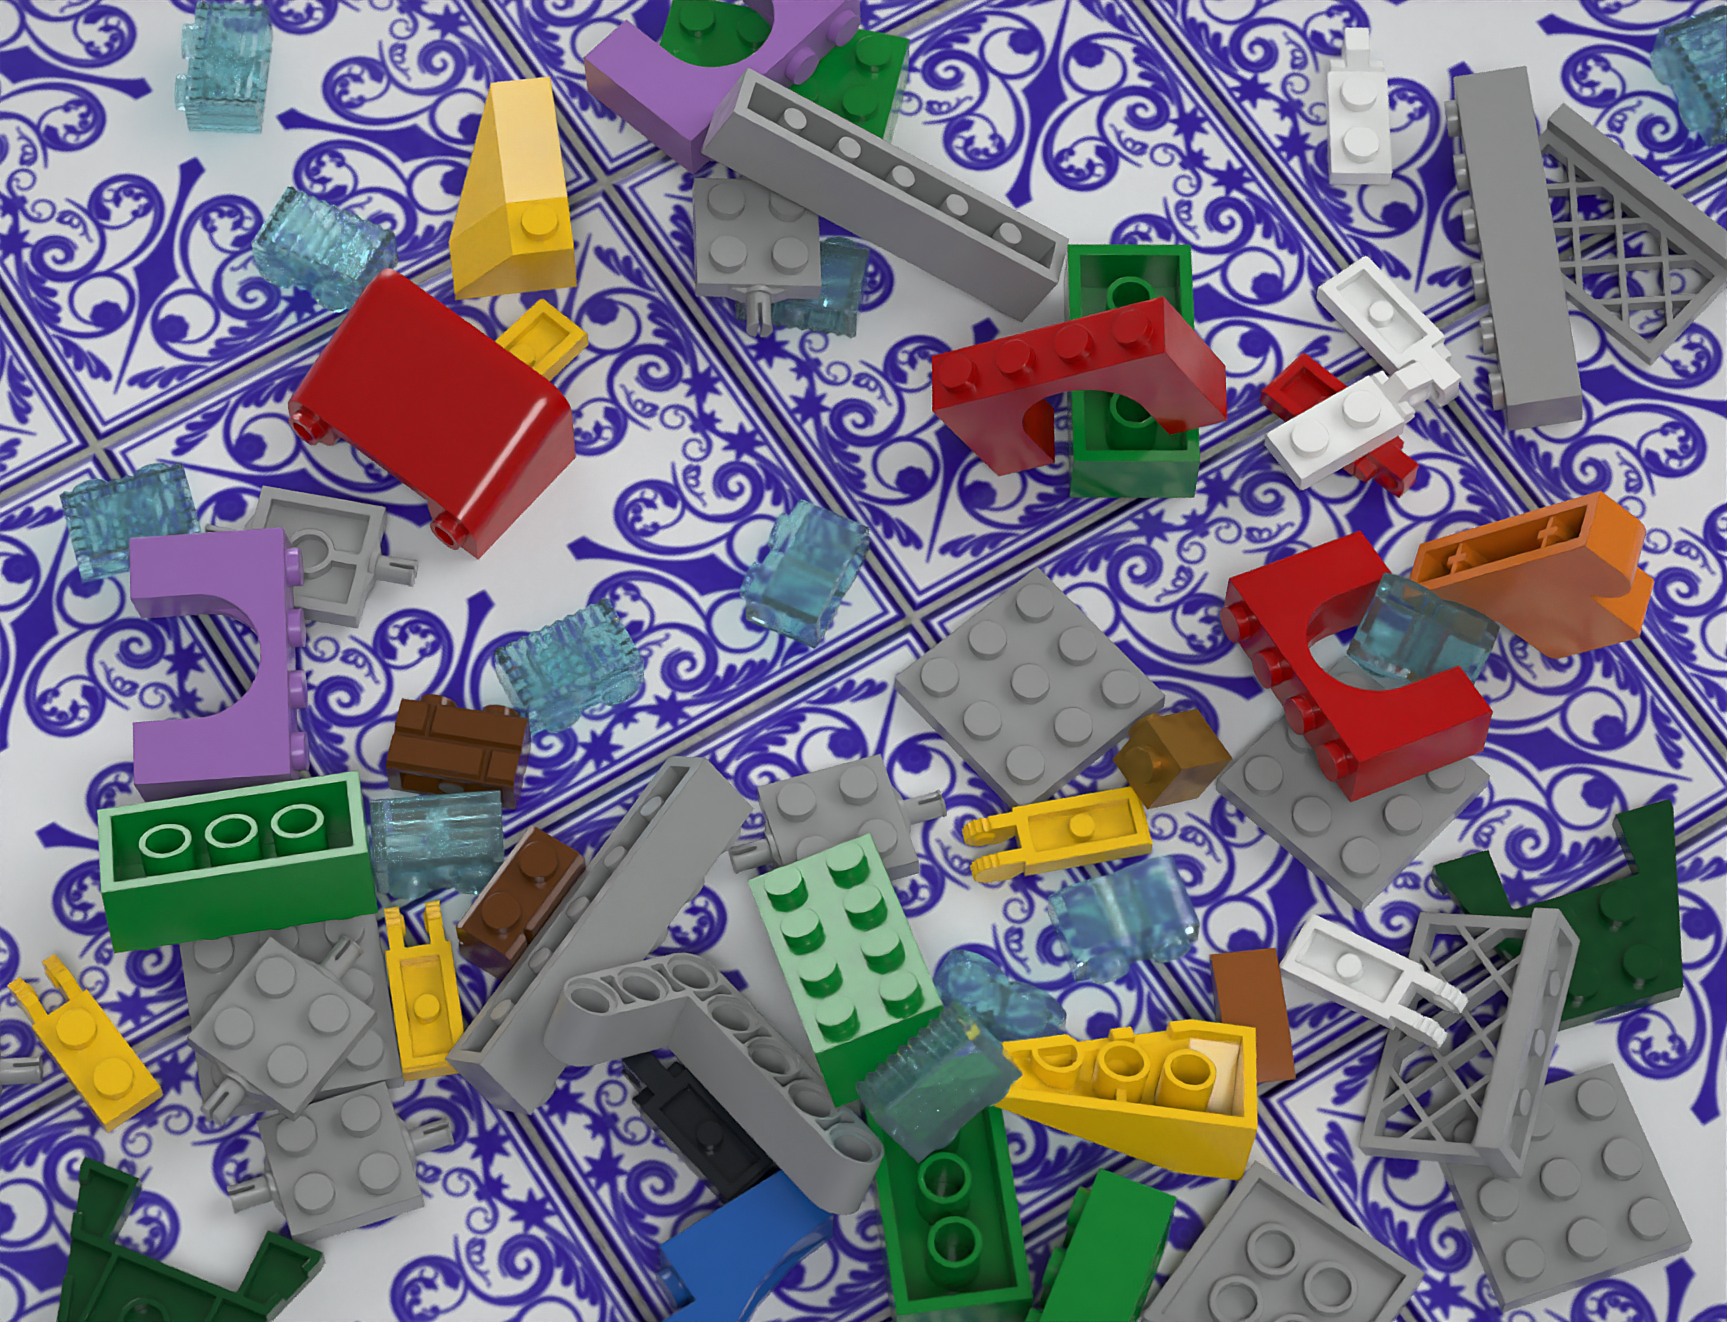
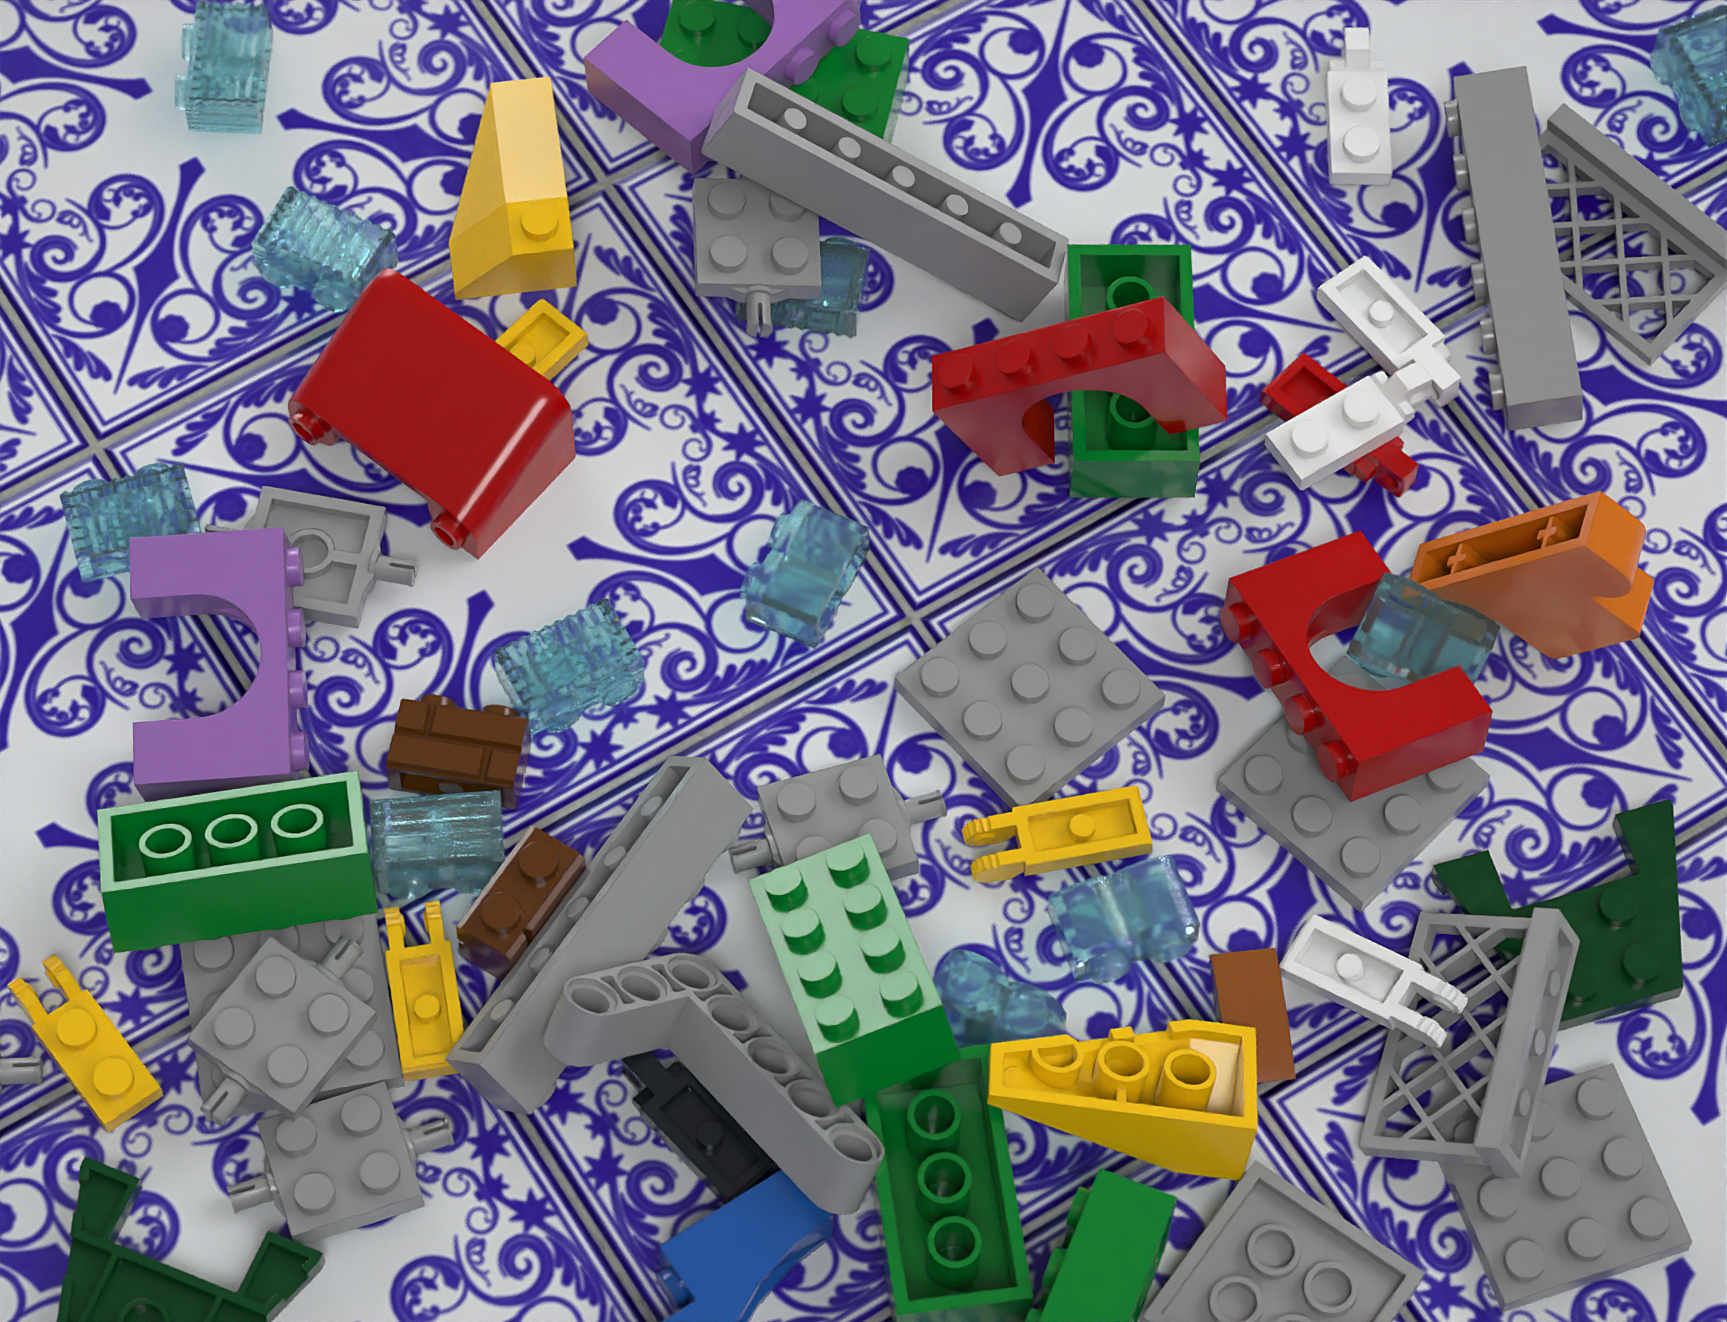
clear light blue brick [855,1001,1023,1163] -> none
pearl gold brick [1113,709,1232,810] -> none

